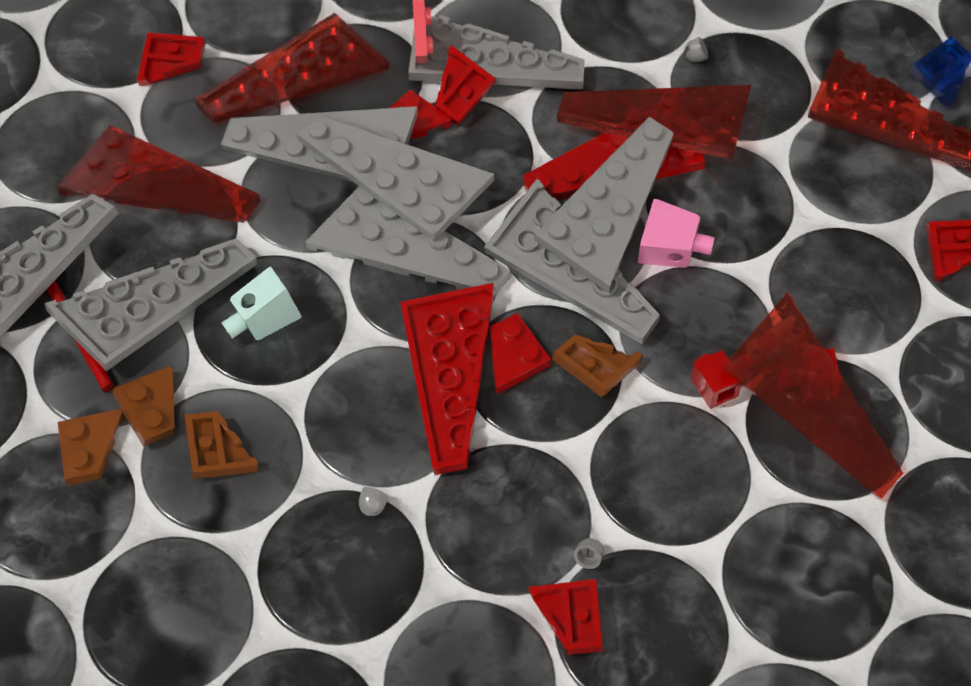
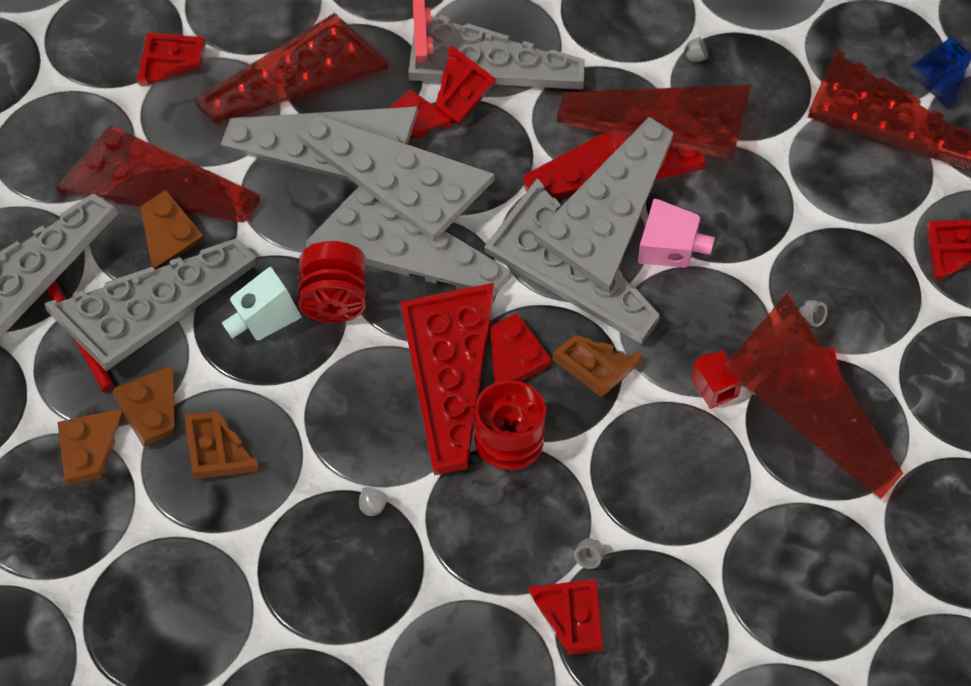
none -> dark orange wing [140,190,203,270]
none -> red wheel [298,241,366,323]
none -> red wheel [474,380,546,471]
none -> light grey hinge [799,300,827,327]

